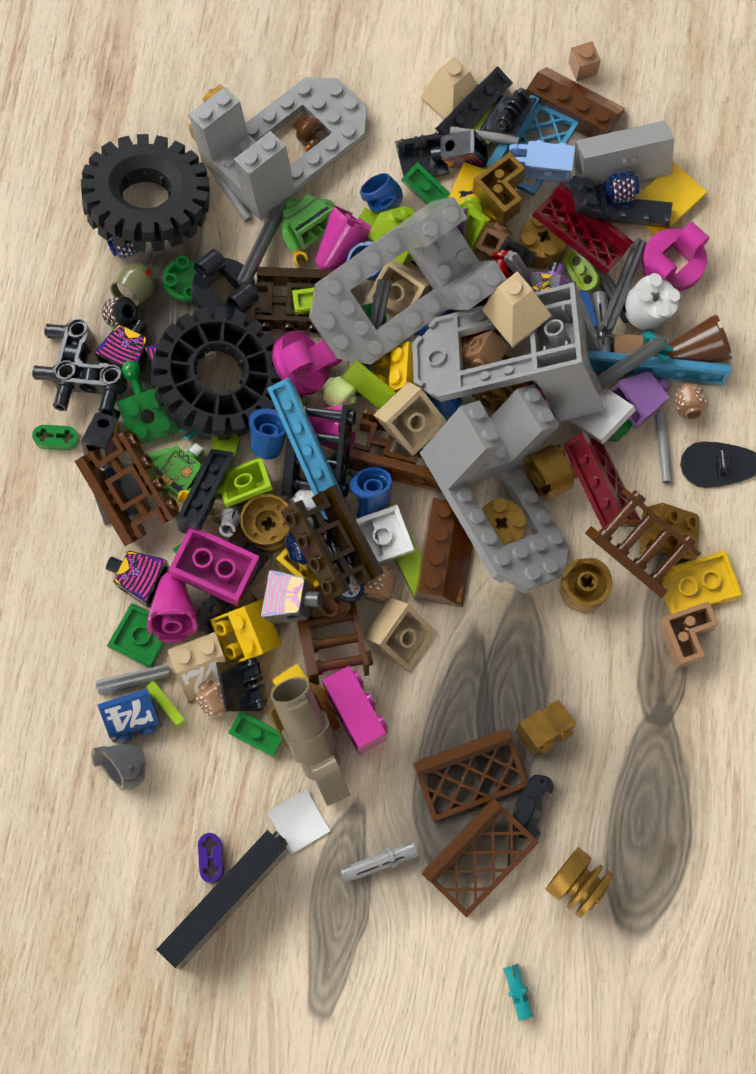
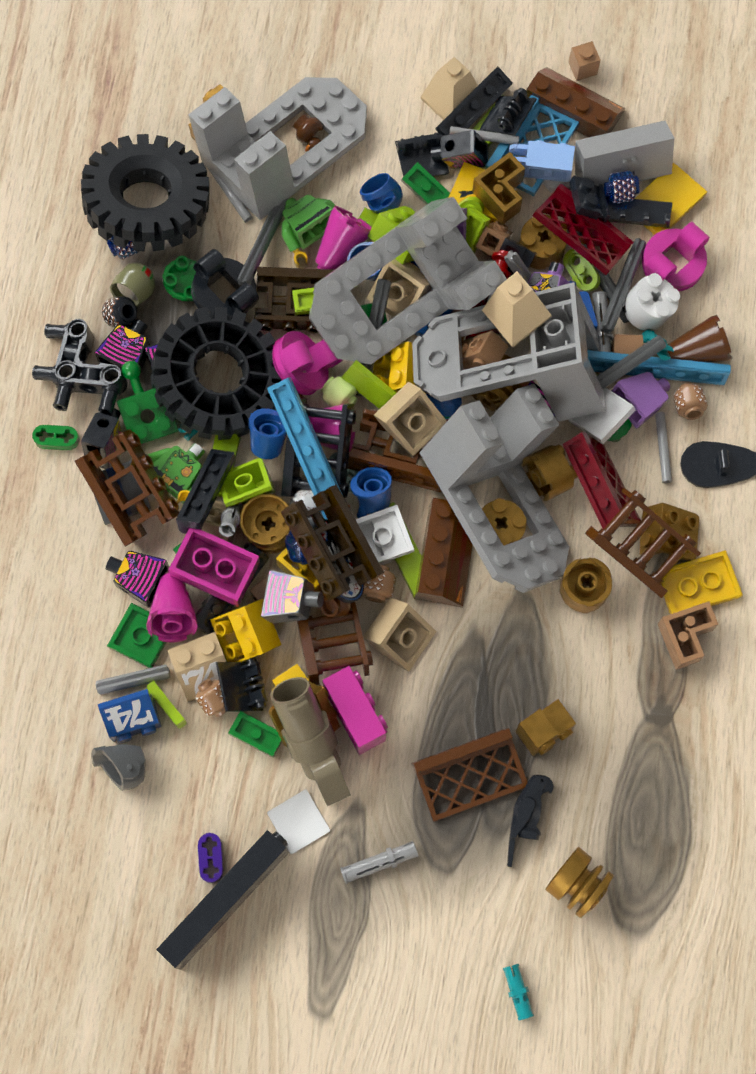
reddish brown fence [422,797,539,918] -> none

